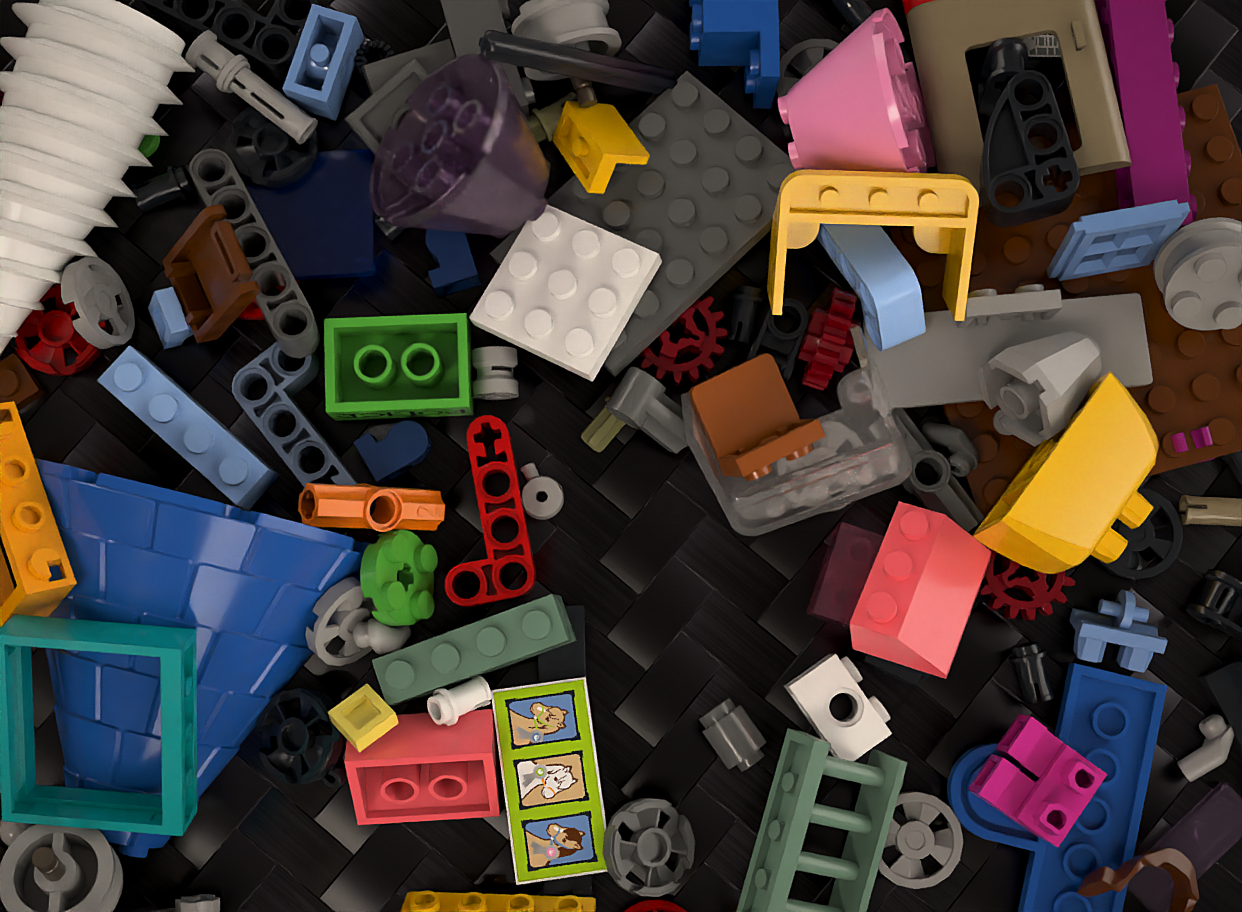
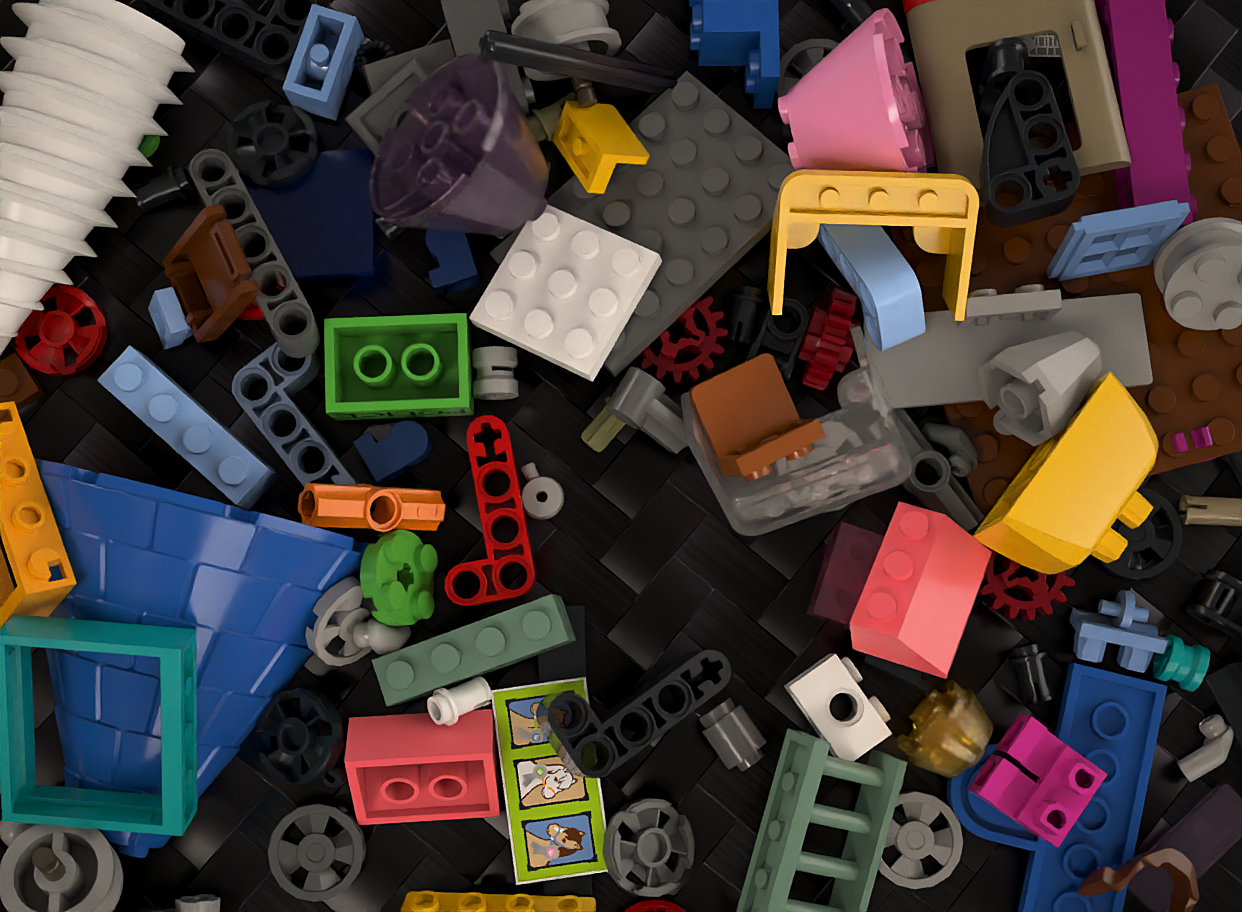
light grey piece [61,256,135,349] -> none
light grey pin [185,30,318,144] -> none
light yellow plate [328,684,399,753] -> none
none -> dark grey piece [268,802,366,902]
none -> black beam [536,650,731,778]
none -> clear yellow cone [897,680,993,778]
none -> teal wheel [1152,634,1210,692]

